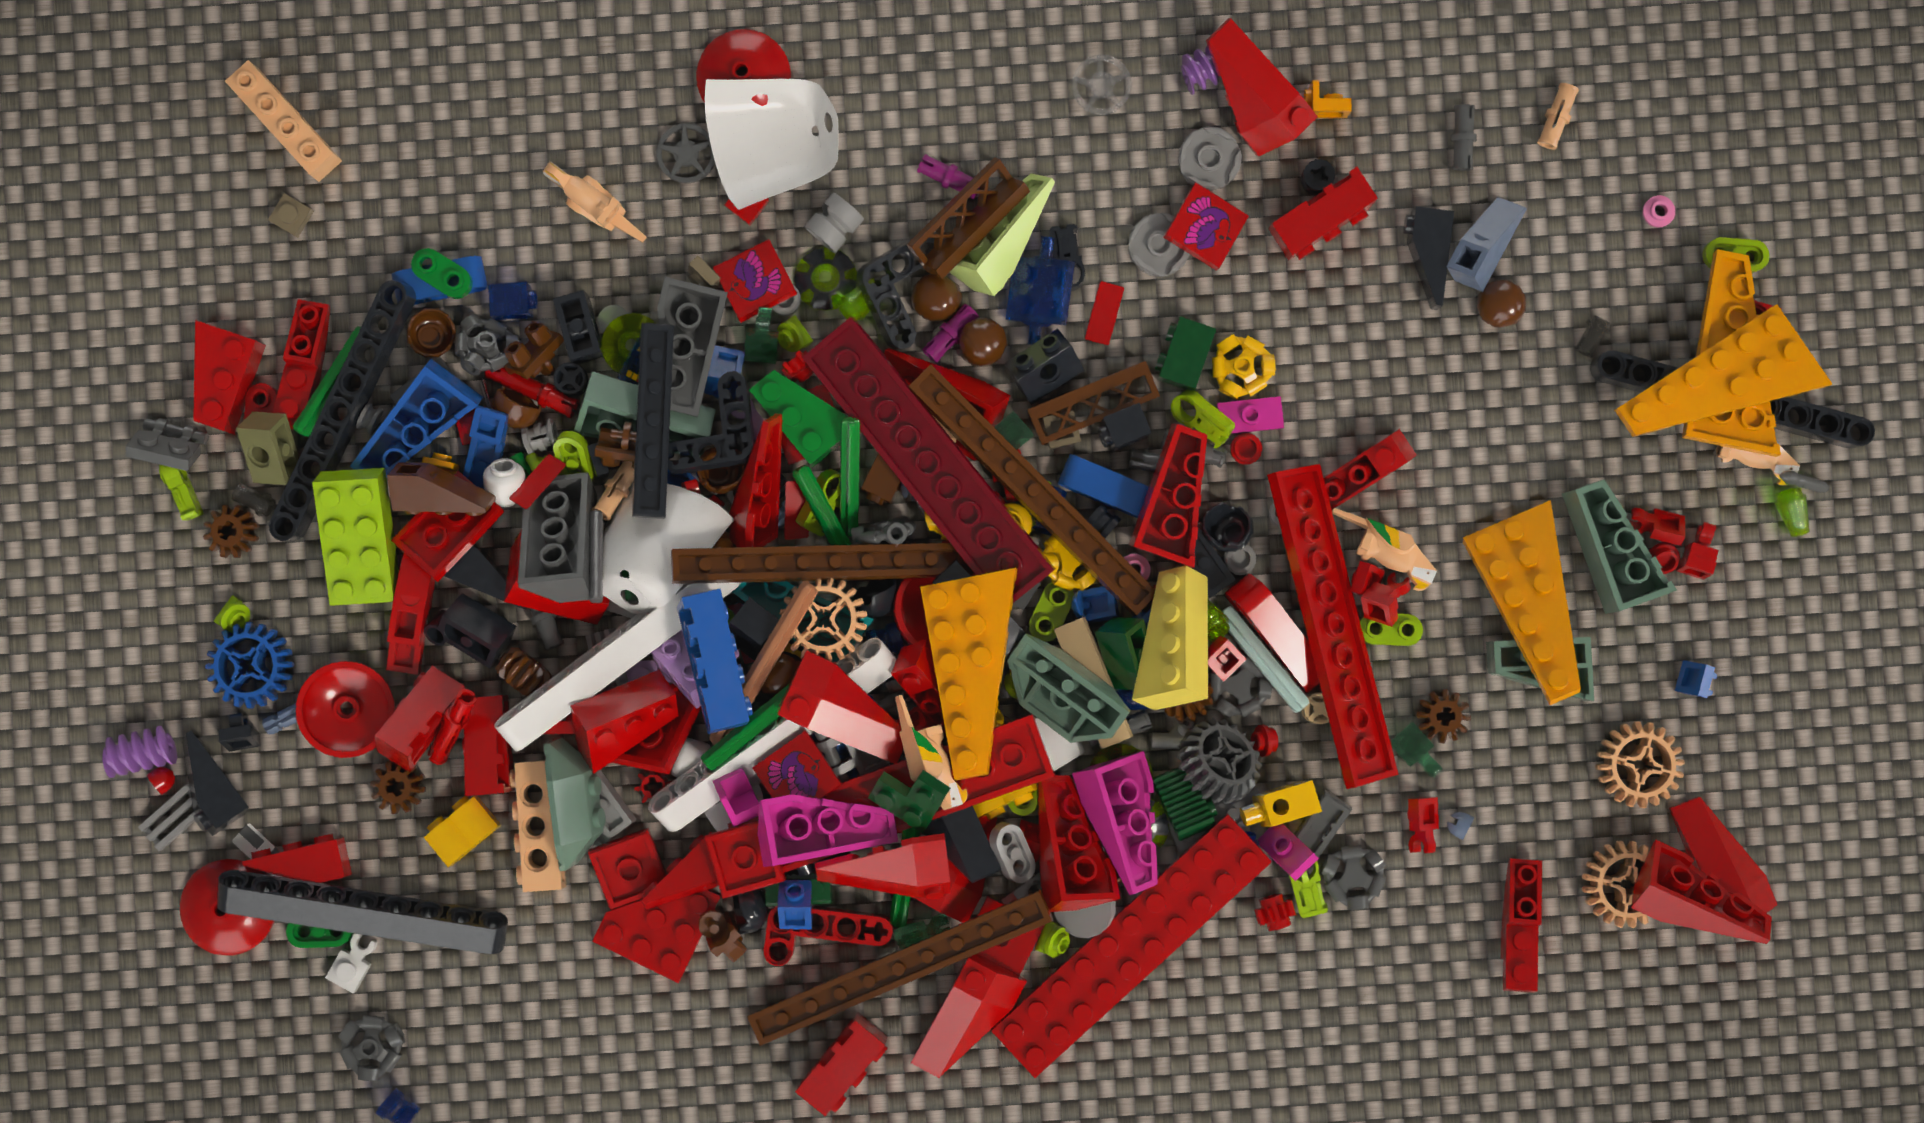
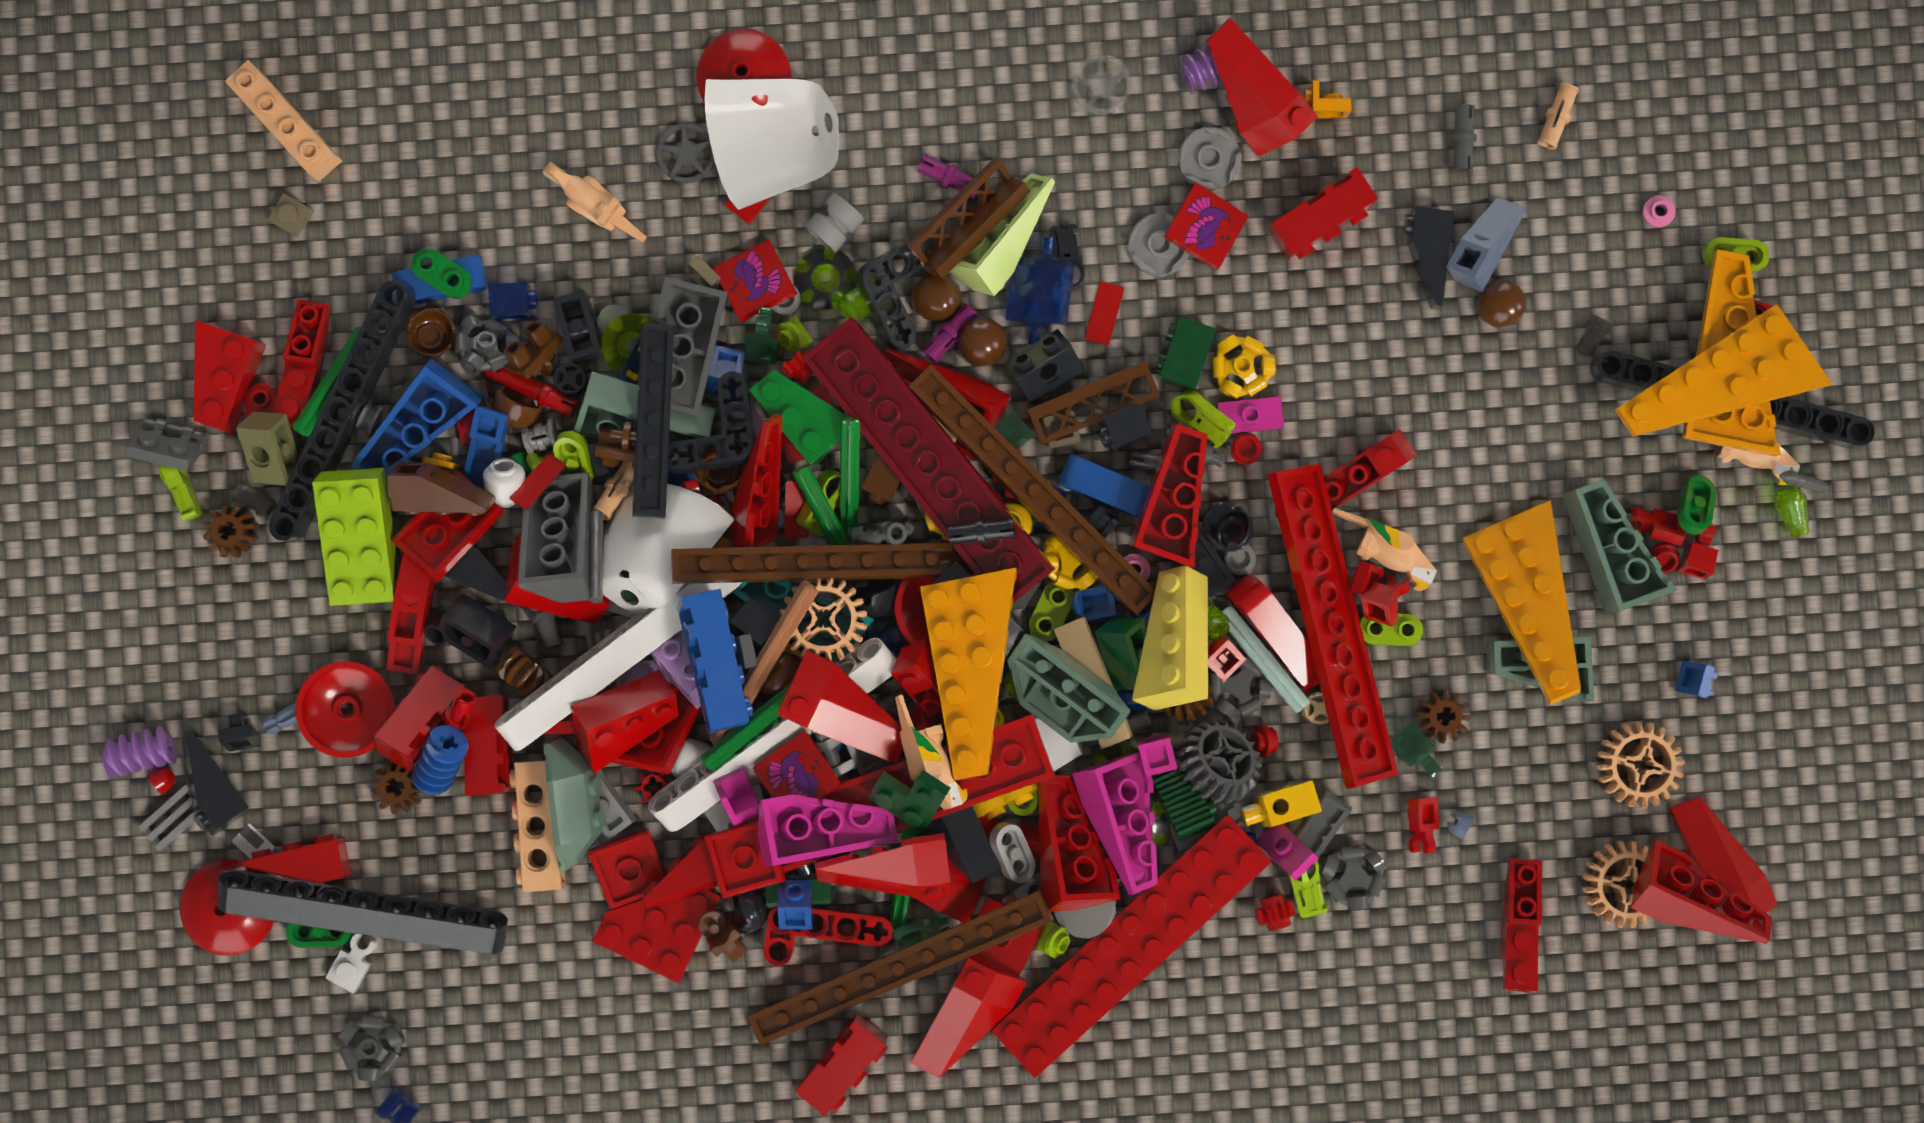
blue gear [205,622,295,709] -> none
lime plate [213,595,250,633] -> none
yellow brick [424,796,501,867] -> none
black wheel [1300,159,1335,195] -> none
none -> blue piece [411,726,468,795]
none -> dark grey tile [734,634,757,669]
none -> black pin [948,518,1016,546]
none -> dark pink panel [1137,732,1177,777]
none -> green plate [1677,475,1716,535]

